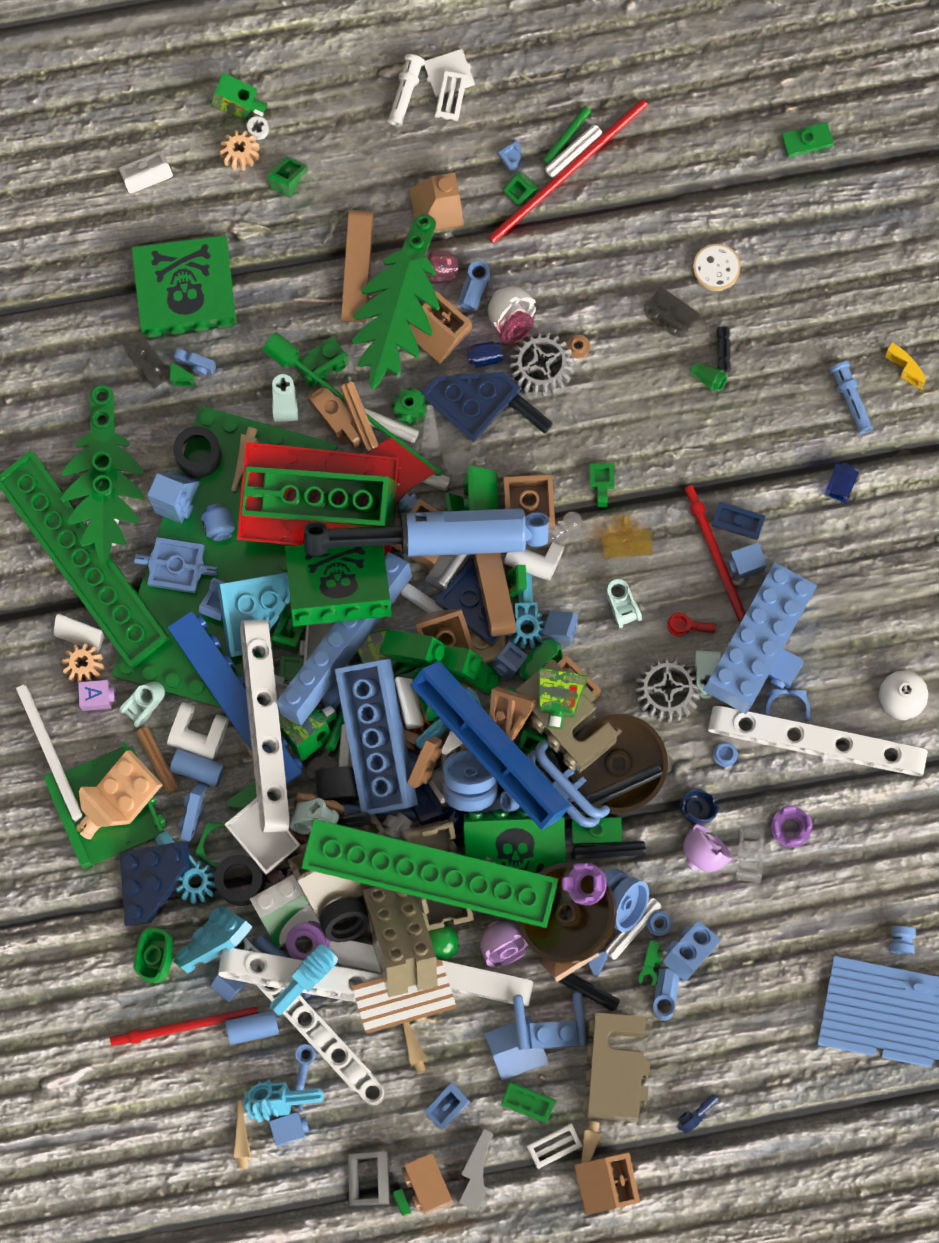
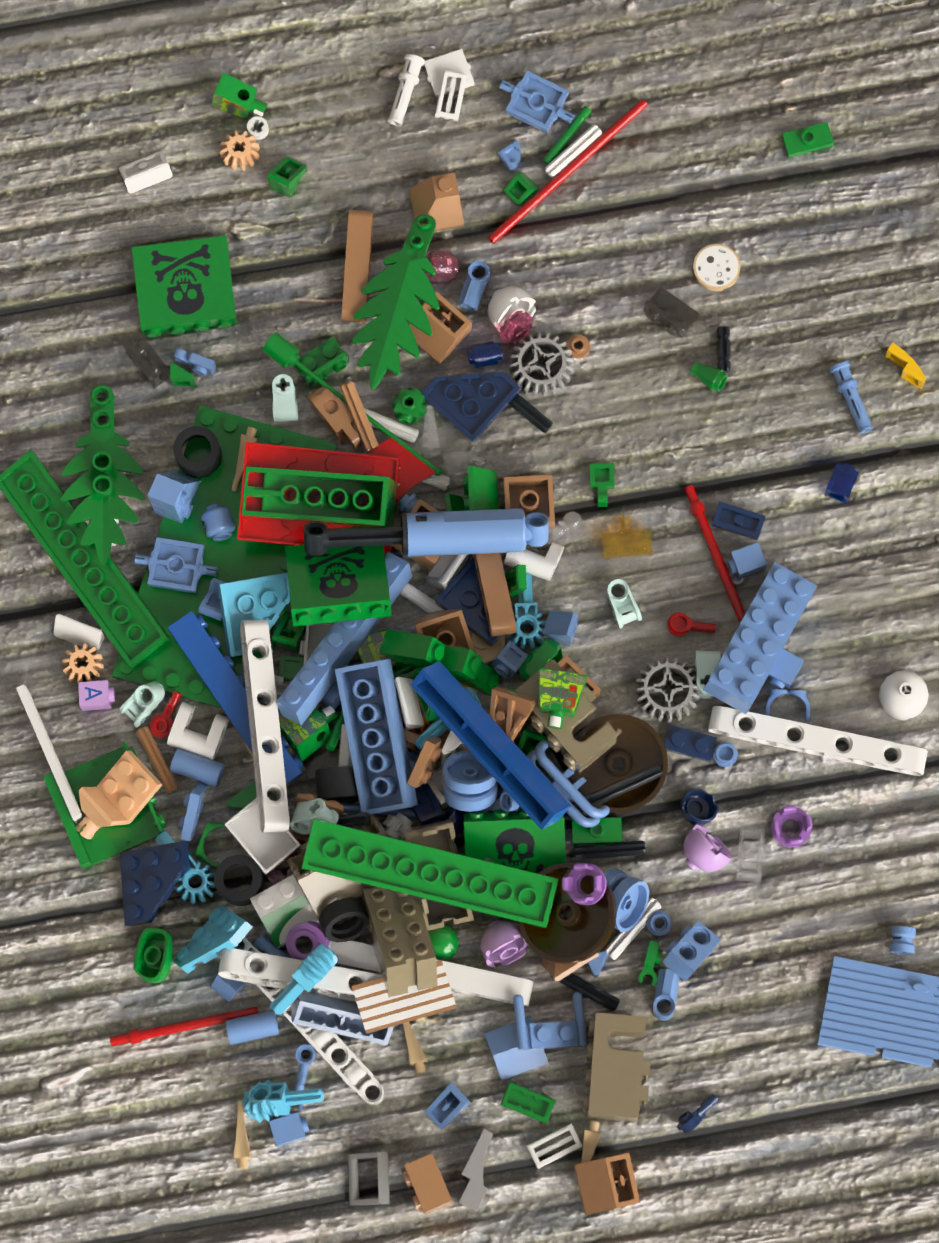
green tile [393,1189,412,1217] -> none
none -> red plate [150,691,182,738]
none -> sand blue brick [291,991,394,1045]
none -> medium blue plate [500,70,575,133]
none -> dark blue plate [664,725,717,762]

